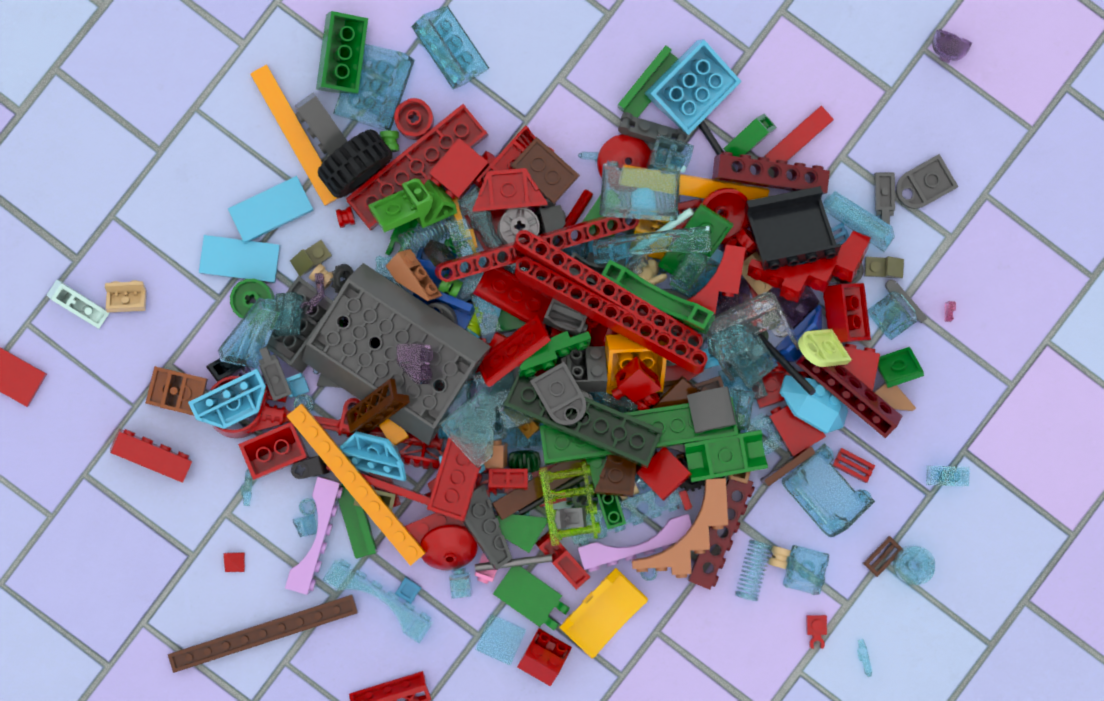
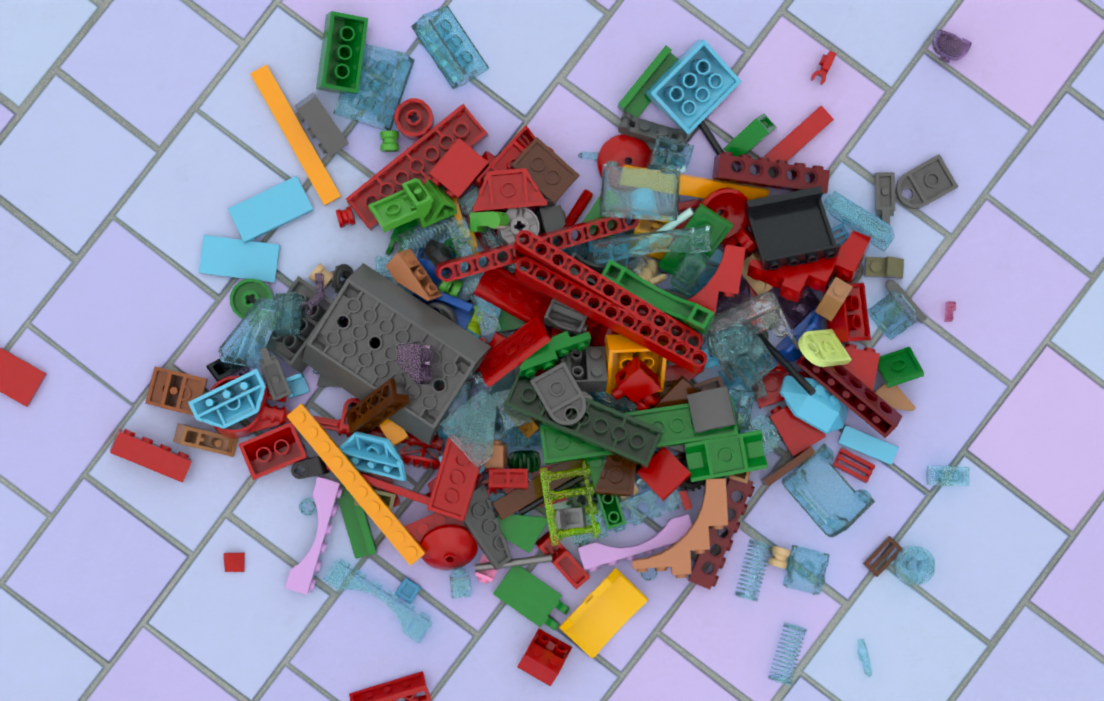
light aqua slope [47,279,109,329] -> none
tan bracket [105,280,147,313] -> none
reddish brown plate [168,594,358,673] -> none
clear light blue piece [241,469,252,506] -> none
olive slope [290,240,332,277] -> none
clear light blue slope [293,514,318,537] -> none
clear light blue wheel [294,394,315,412] -> none
black tyre [318,129,392,198] -> none
clear light blue tile [475,614,526,665] -> none
red plate [806,615,827,649] -> none
none -> medium nougat slope [173,423,239,457]
none -> bright green leg [470,211,509,233]
none -> clear light blue tile [758,423,781,448]
none -> clear light blue piece [768,622,808,685]
none -> red plate [811,51,836,85]
none -> medium nougat slope [814,277,853,321]
none -> medium azure tile [838,425,899,465]

